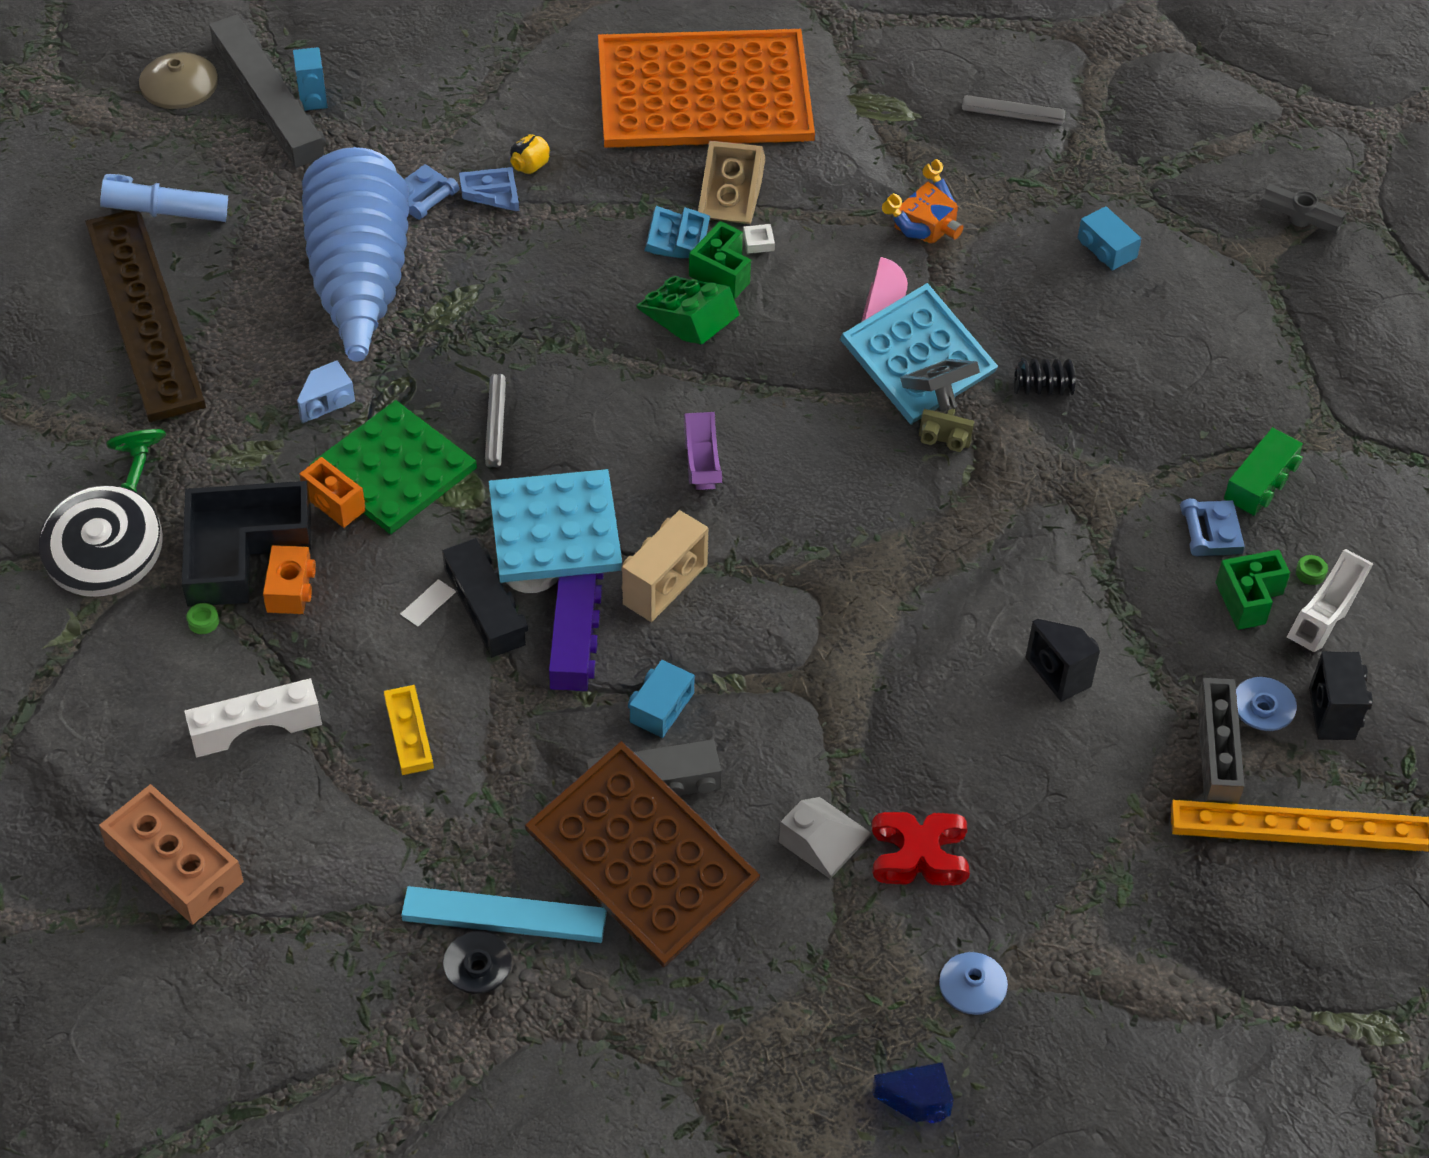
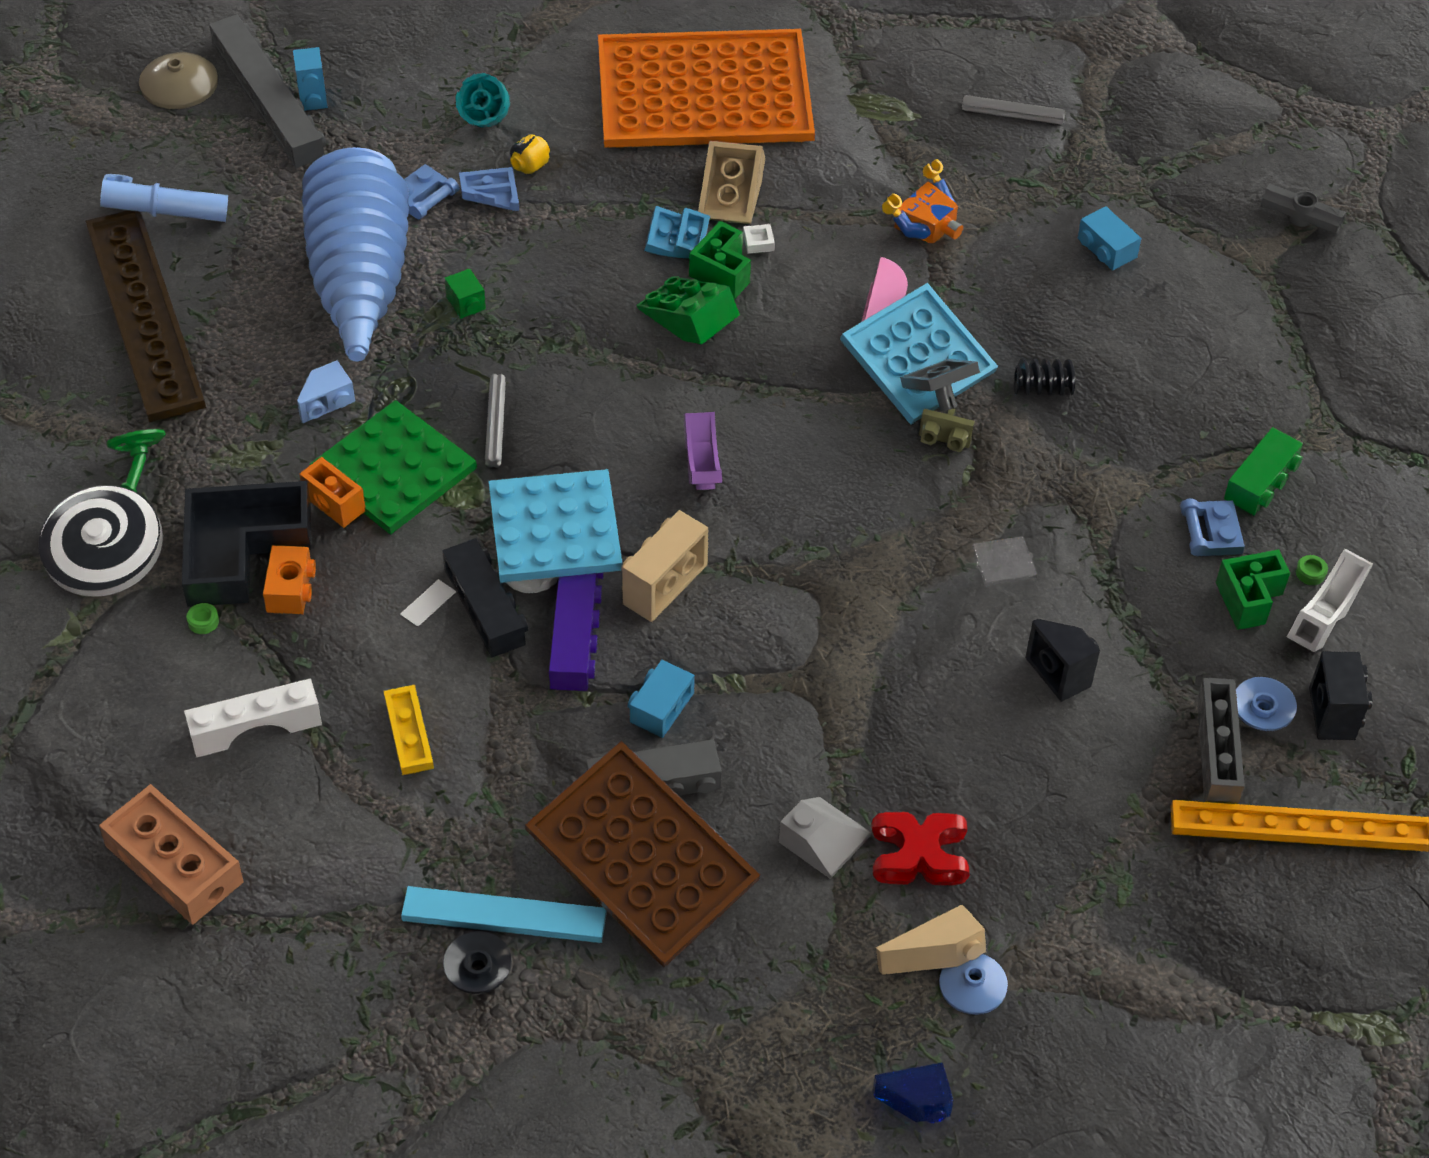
none -> green brick [445,268,486,319]
none -> teal cylinder [456,73,510,128]
none -> tan slope [876,905,986,975]
none -> clear piece [972,536,1037,586]

